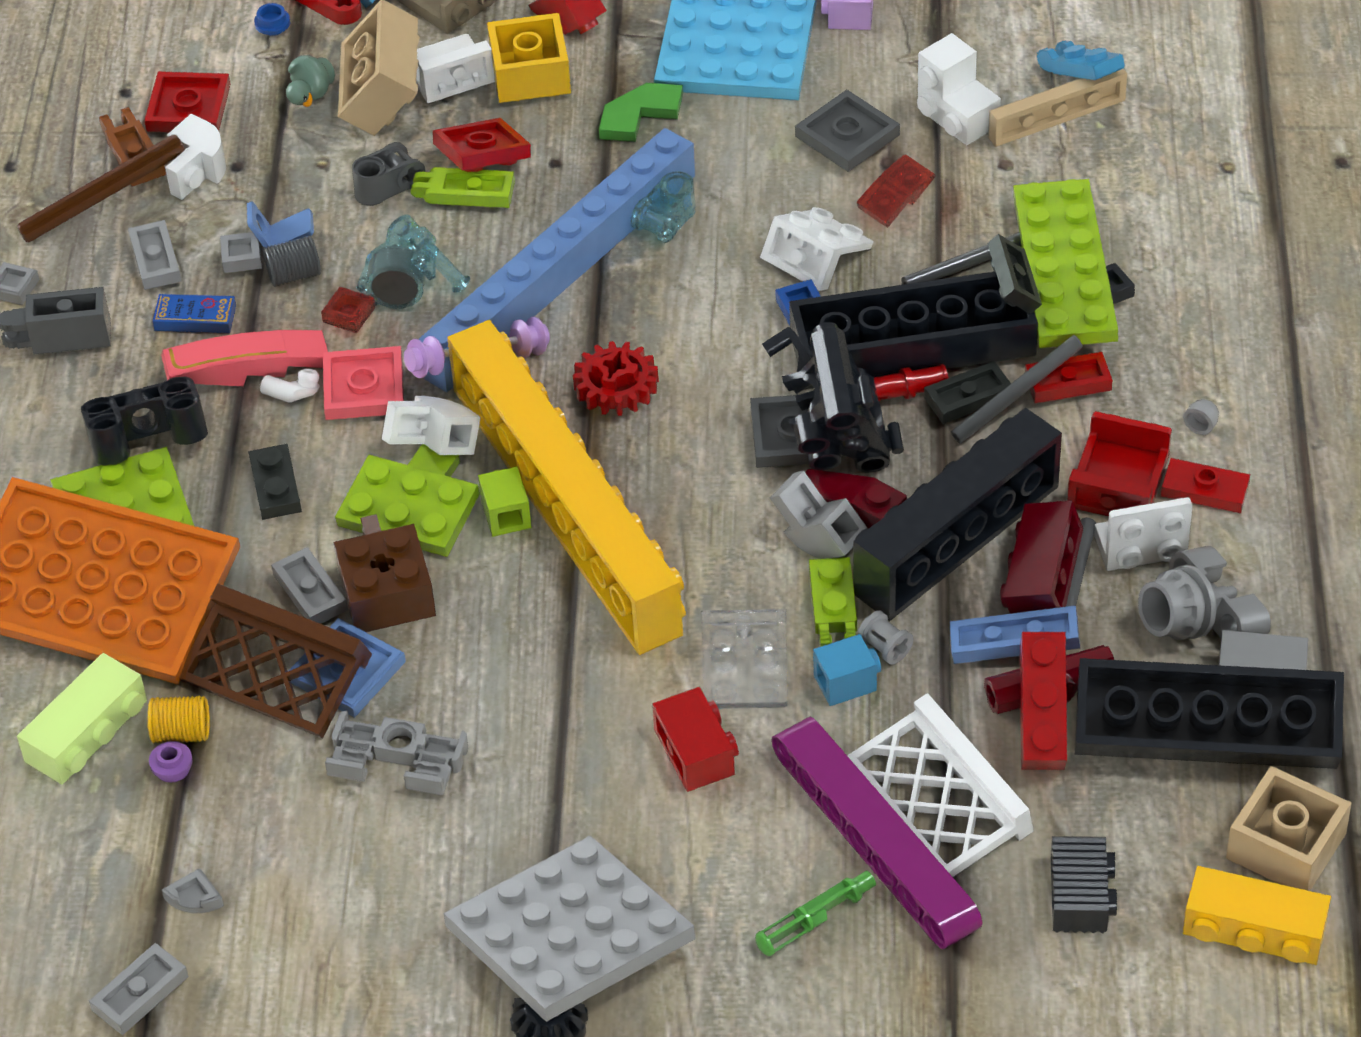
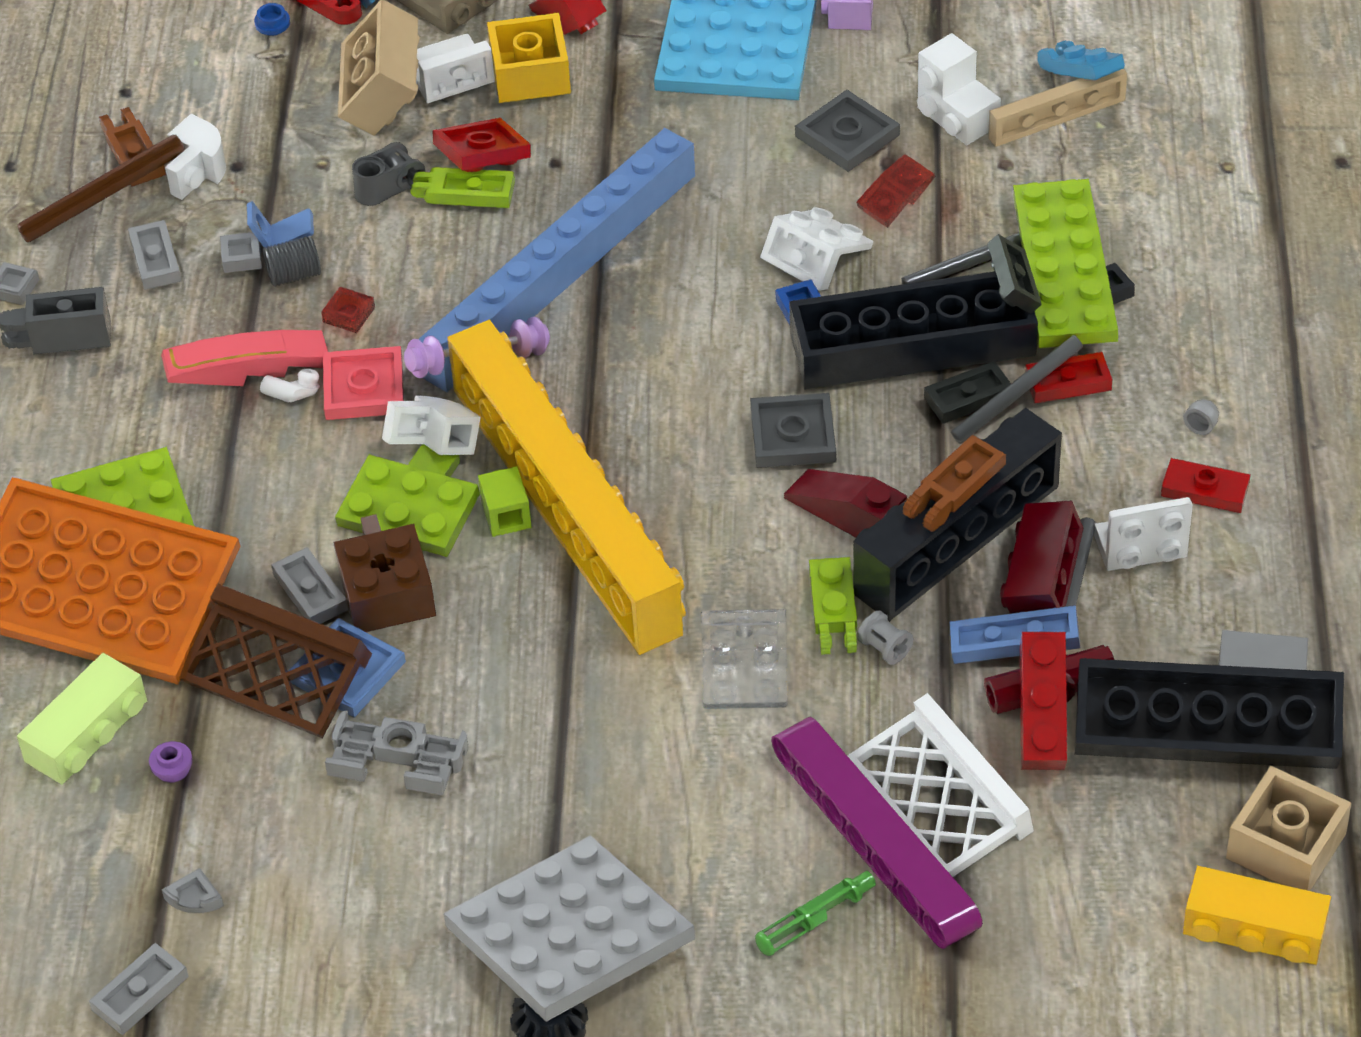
black beam [81,377,208,466] -> none
red plate [144,71,231,133] -> none
yellow piece [148,695,210,744] -> none
blue tile [152,294,236,333] -> none
pearl dark grey plate [248,444,302,520] -> none
sand green animal [286,55,335,107] -> none
clear light blue piece [356,215,470,309] -> none
red gear [573,341,659,416] -> none
bright green tile [599,83,683,142] -> none
clear light blue piece [631,171,696,243] -> none
red brick [652,686,739,792] -> none
black piece [762,322,904,473] -> none
light grey brick [770,470,867,559] -> none
dark azure brick [813,634,881,706] -> none
red pin [874,364,949,401] -> none
black brick [1051,836,1117,934] -> none
red panel [1067,411,1172,517] -> none
light grey beam [1138,546,1271,640] -> none
none -> dark orange hinge [902,435,1006,532]

